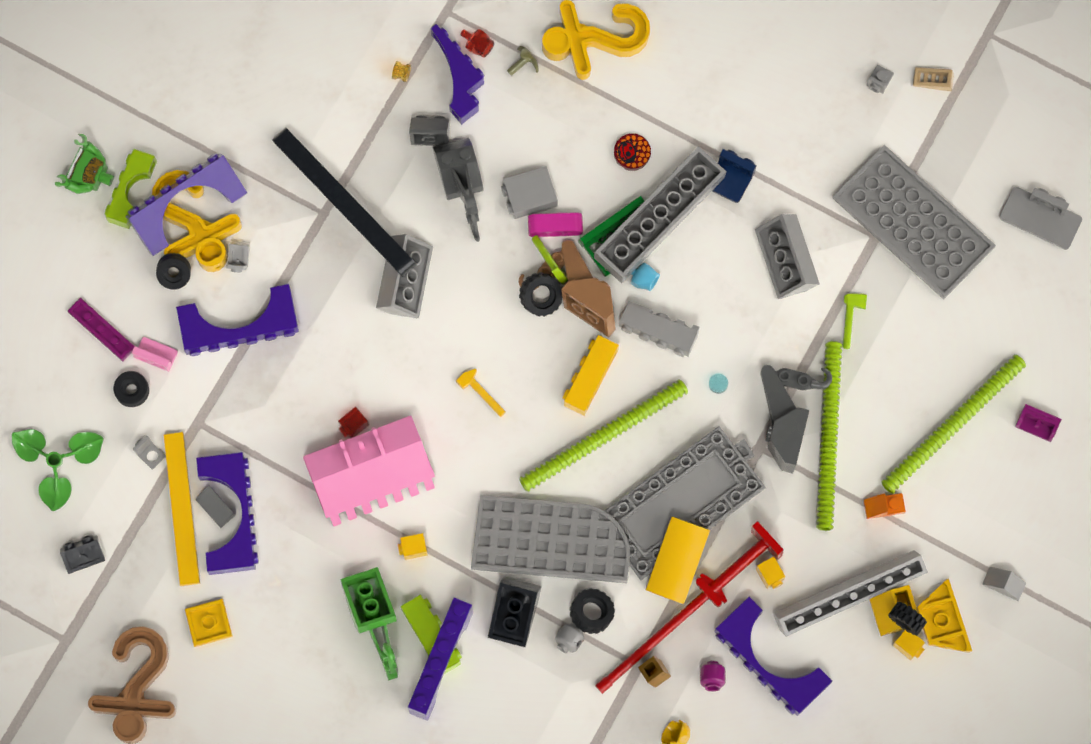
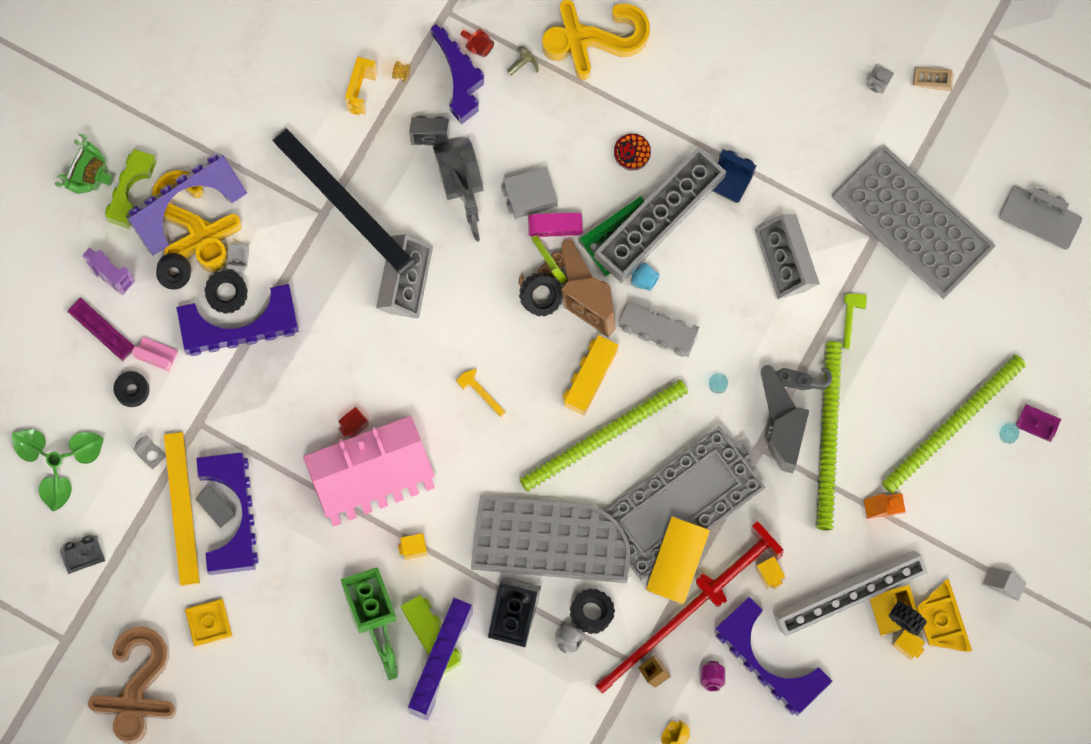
none -> medium lavender hips [83,248,135,295]
none -> black tyre [204,270,248,314]
none -> yellow panel [345,57,377,115]
none -> clear light blue tile [999,423,1020,444]

